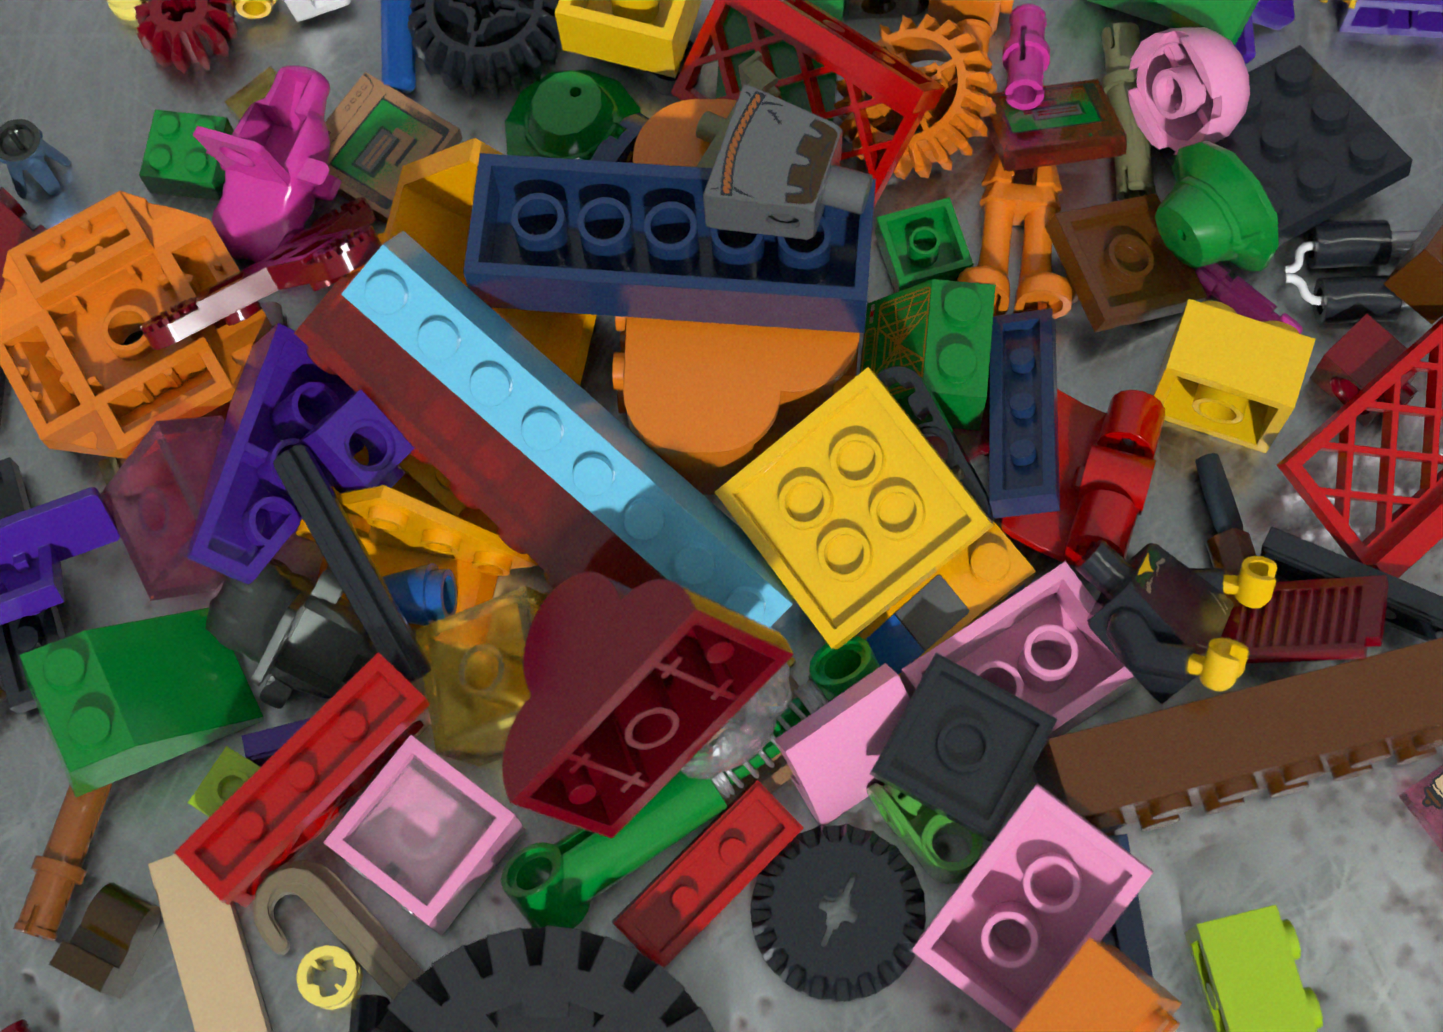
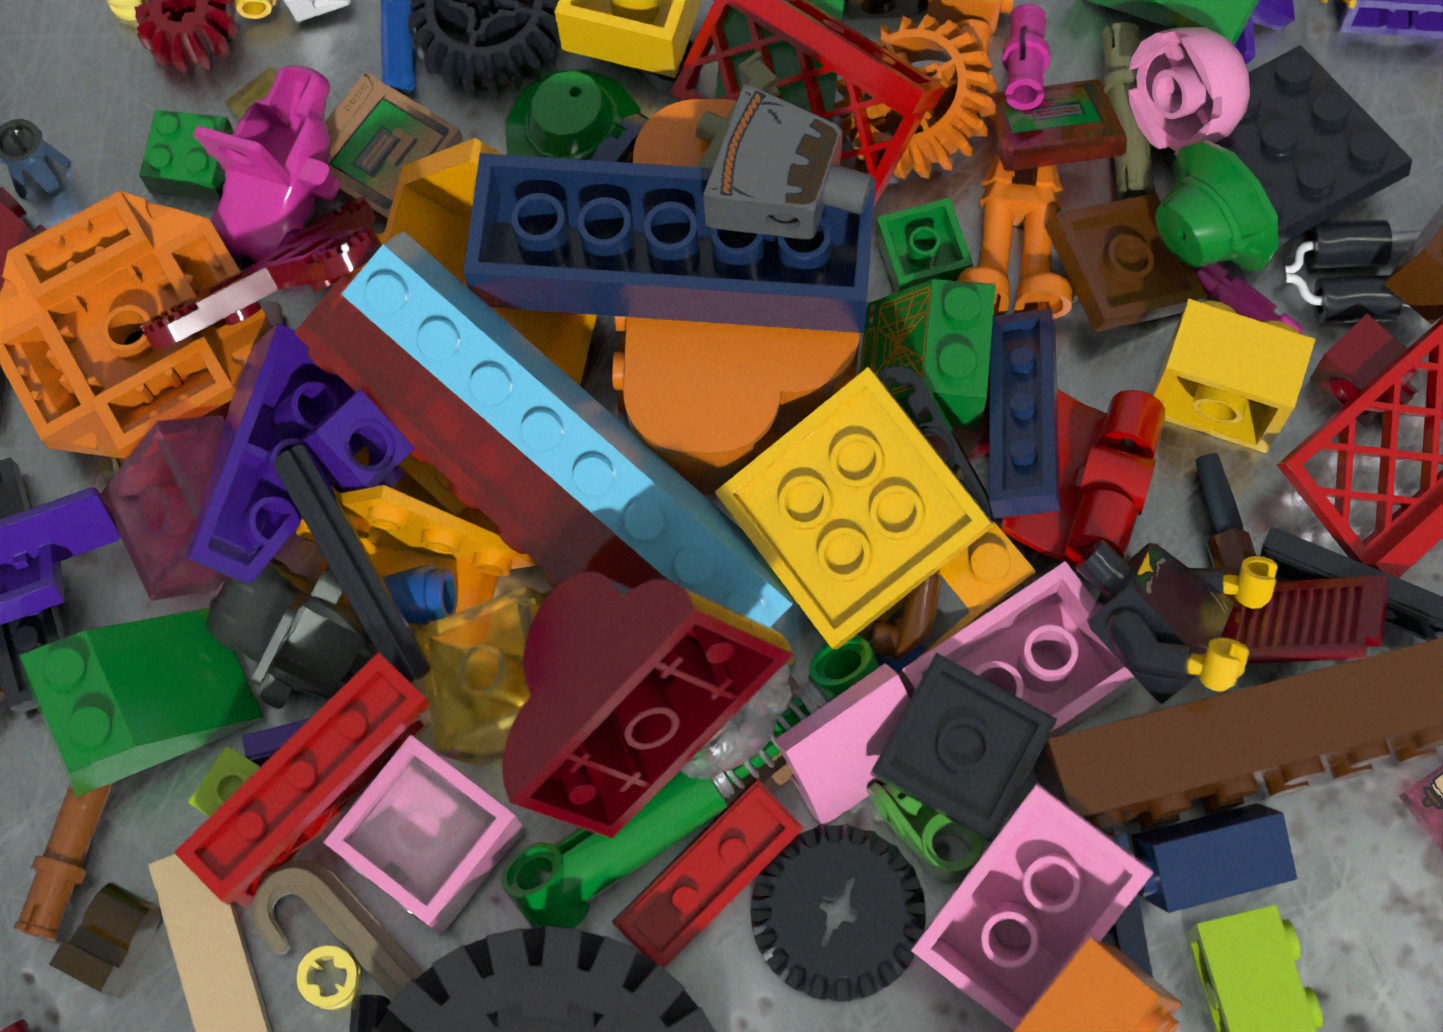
none -> reddish brown arm [864,575,942,661]
none -> dark blue brick [1131,803,1298,913]

